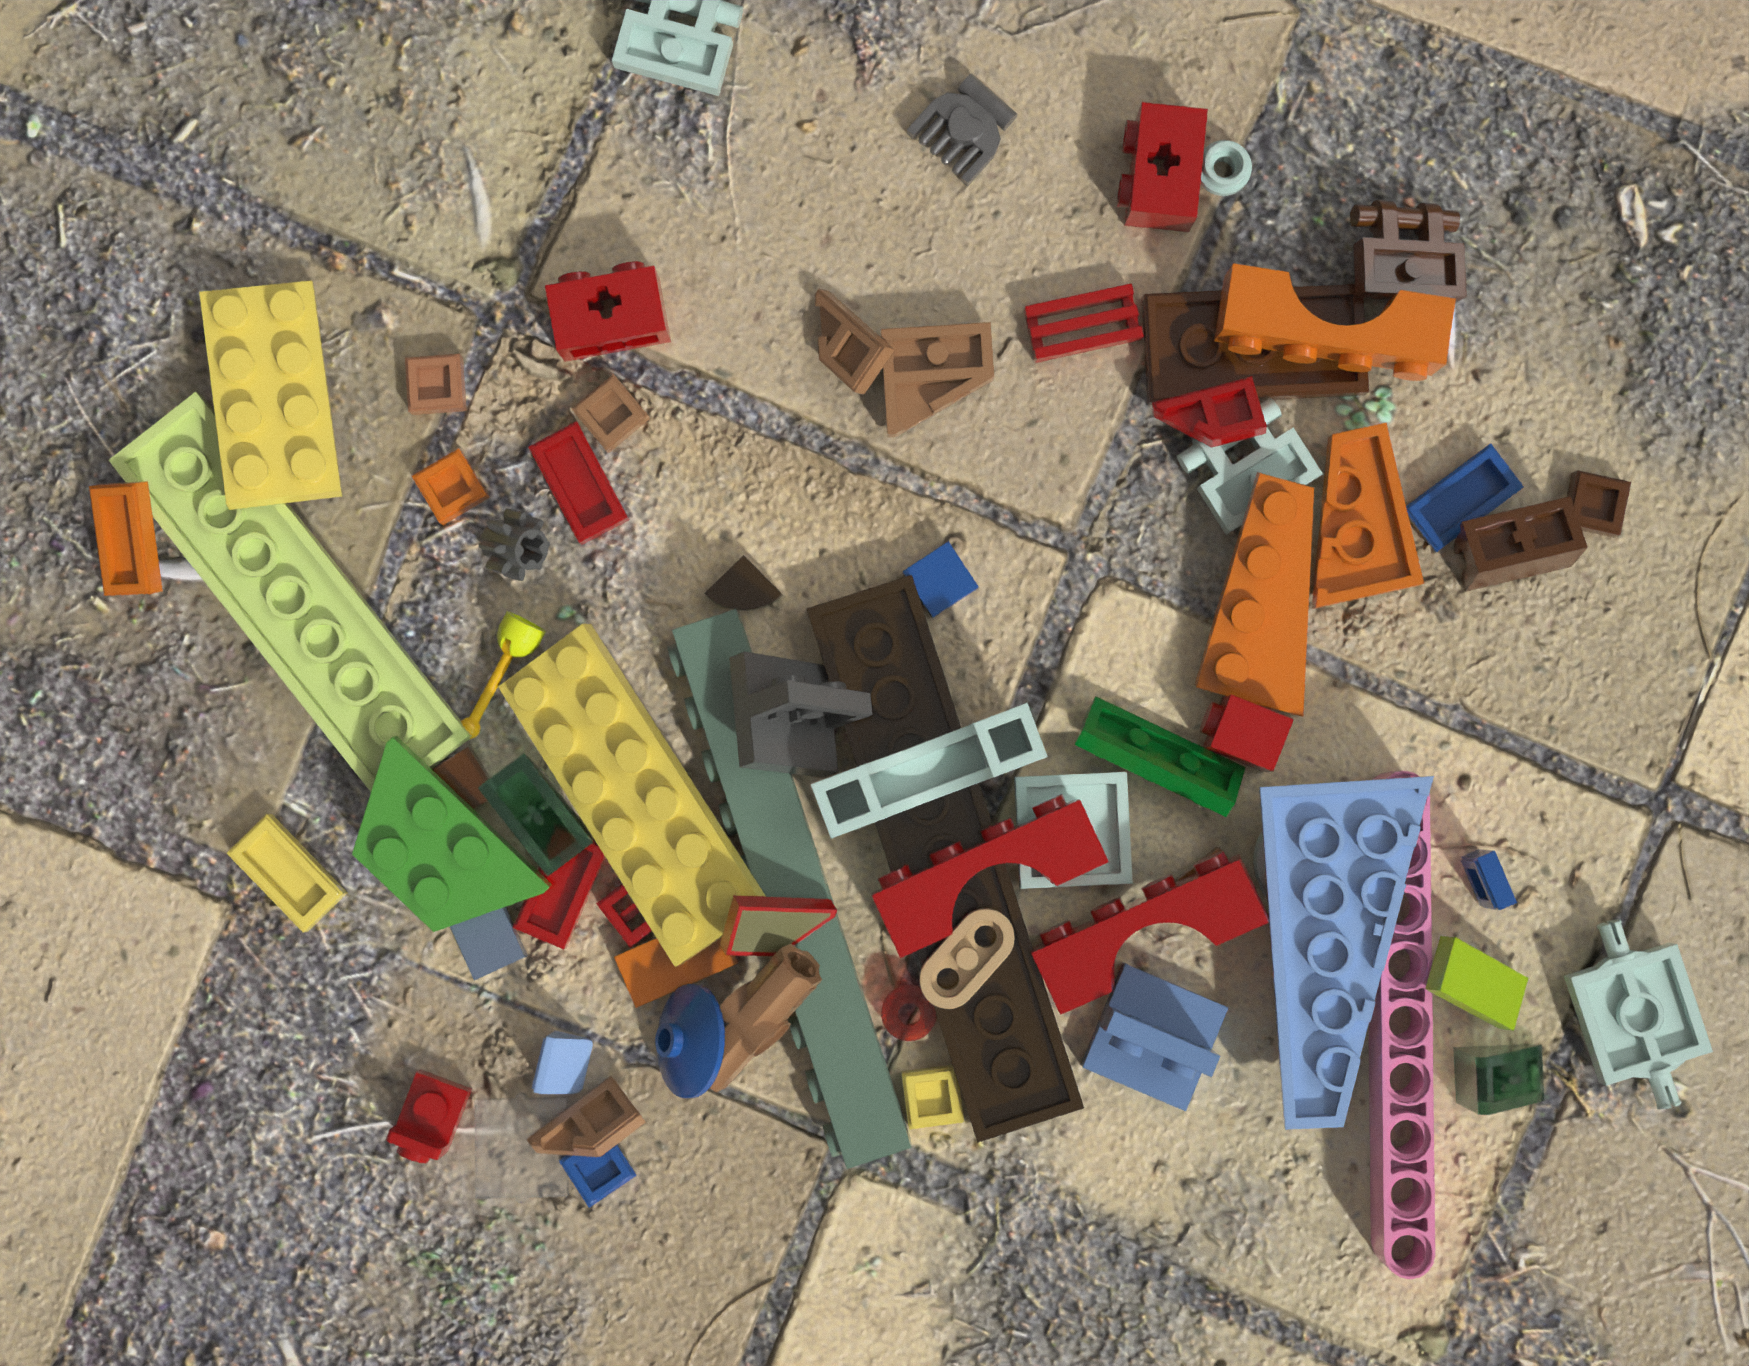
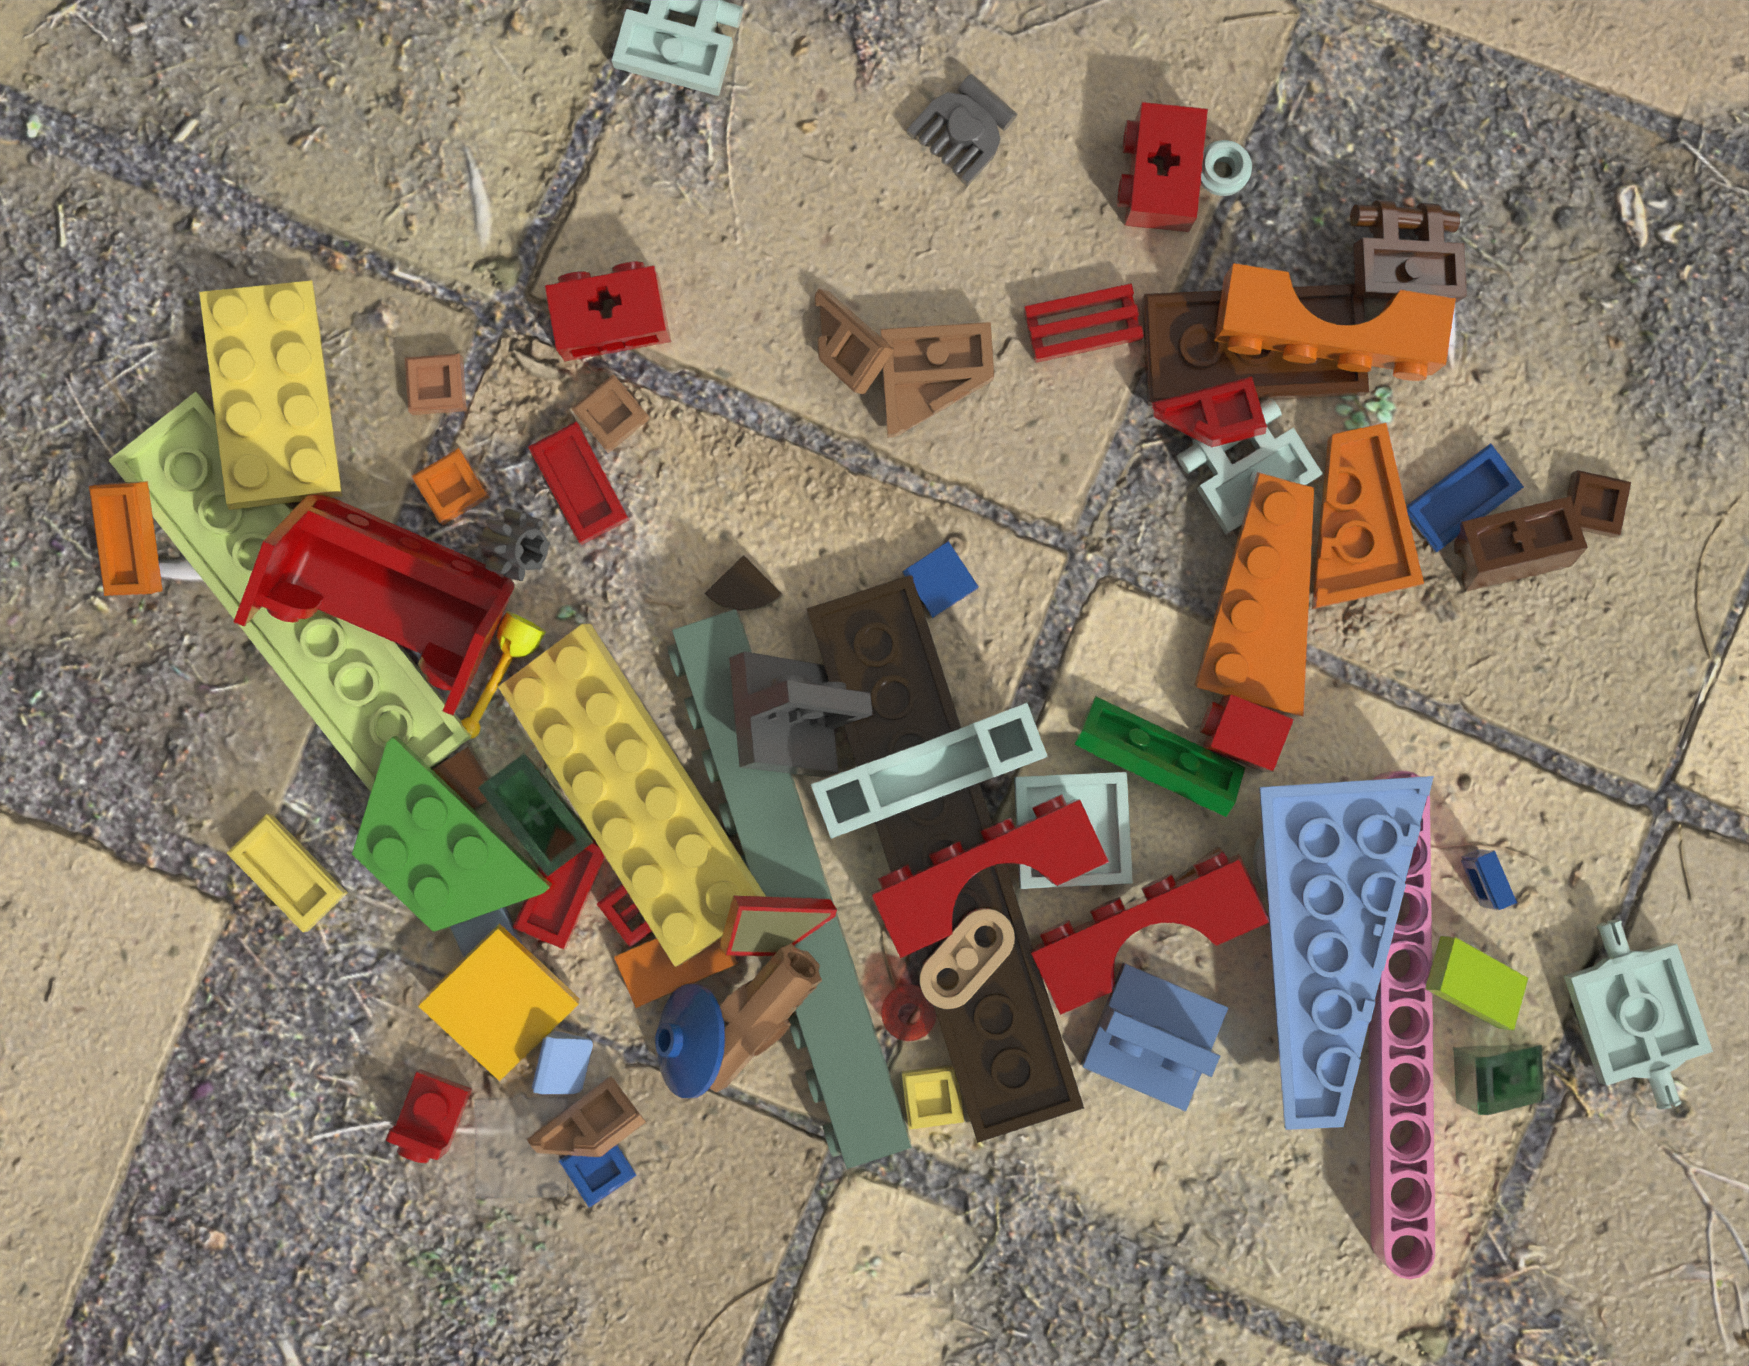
none -> red windscreen [233,494,515,716]
none -> yellow tile [418,923,580,1081]

